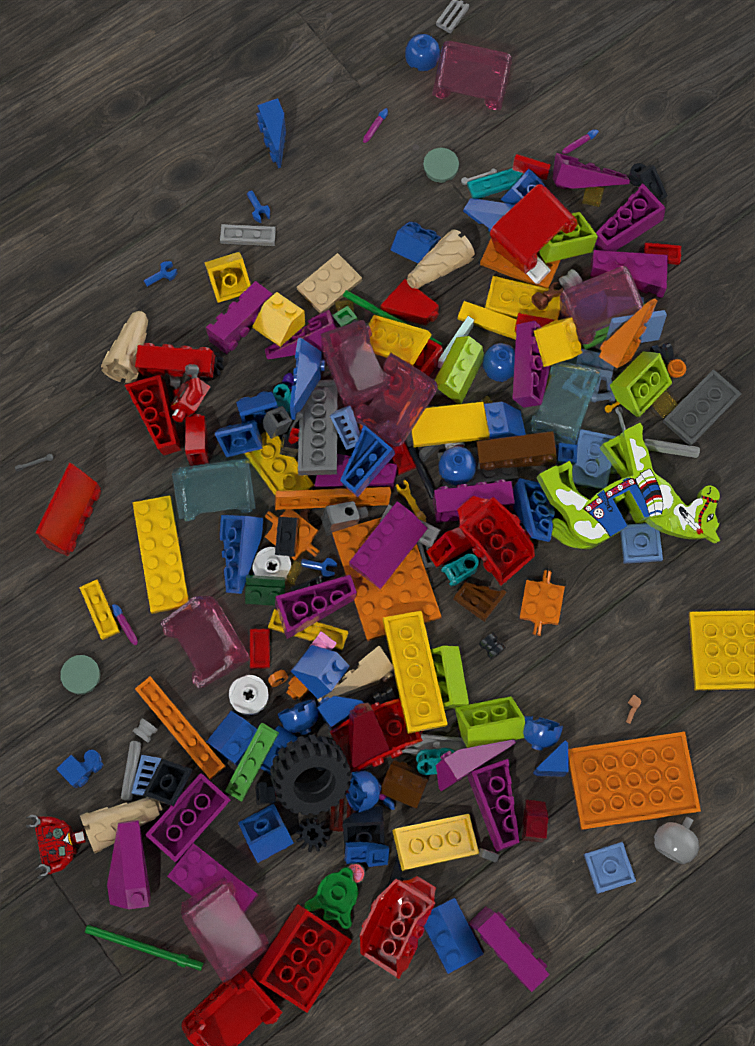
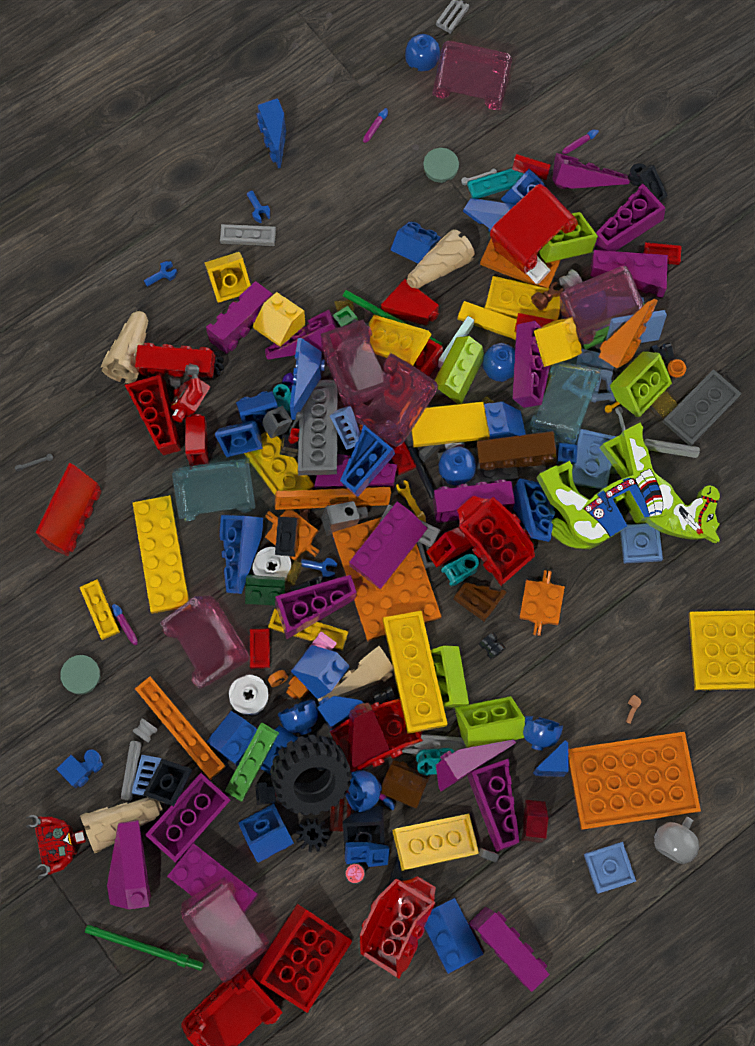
tan plate [297,253,362,314] -> none
green tile [304,867,358,929] -> none
clear yellow tile [582,187,604,207] -> none

